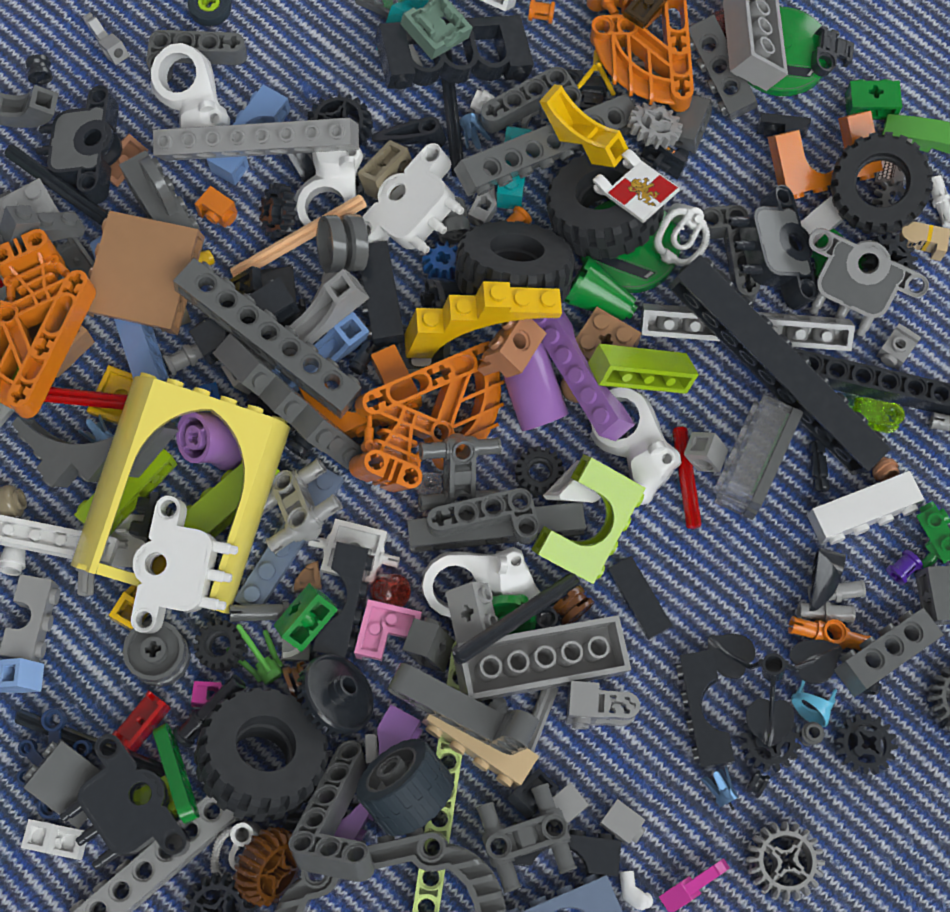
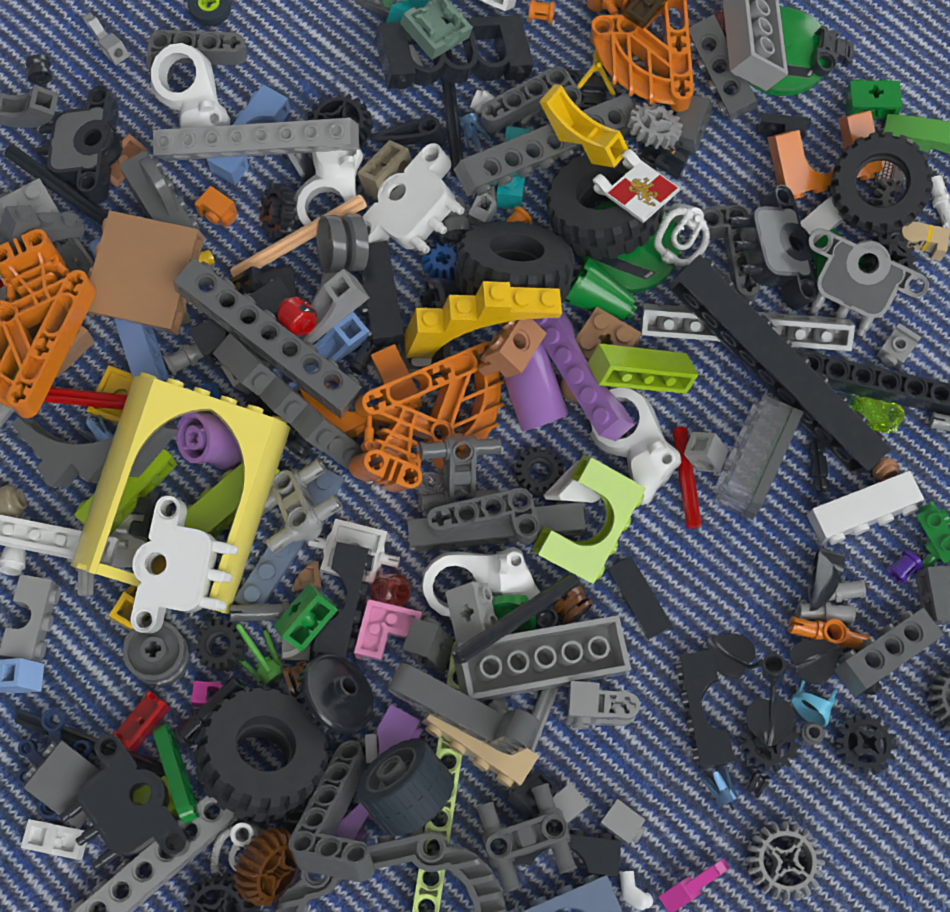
none -> red head [278,296,317,336]

